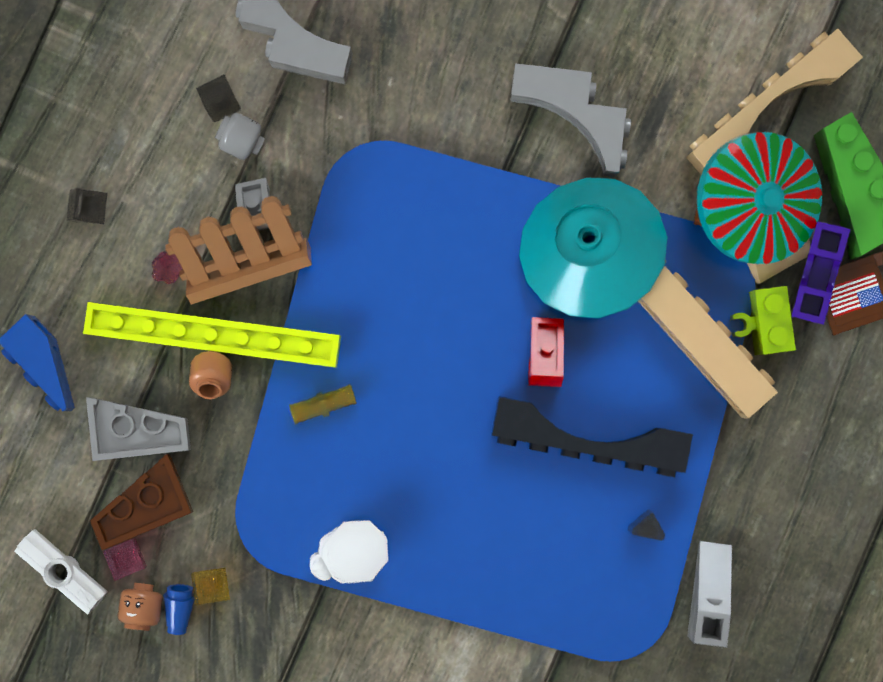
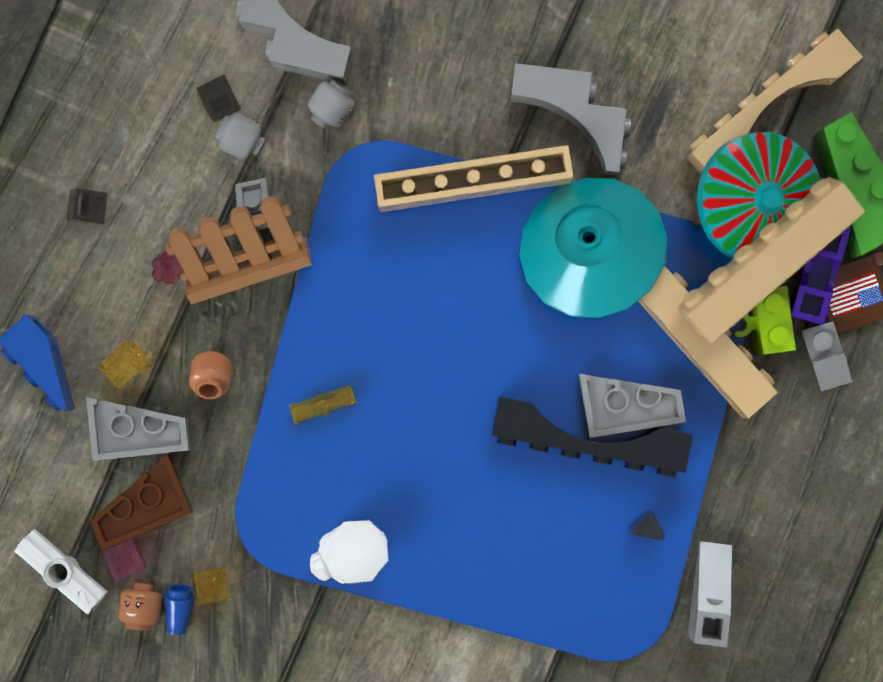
neon yellow plate [83,302,341,368] -> none
plate [528,317,564,387] -> none
none -> clear yellow panel [97,340,154,388]
none -> light grey head [307,79,355,129]
none -> tan brick [374,145,573,212]
none -> light grey wing [578,374,686,438]
none -> tan brick [677,177,865,344]
none -> light grey slope [801,321,853,391]

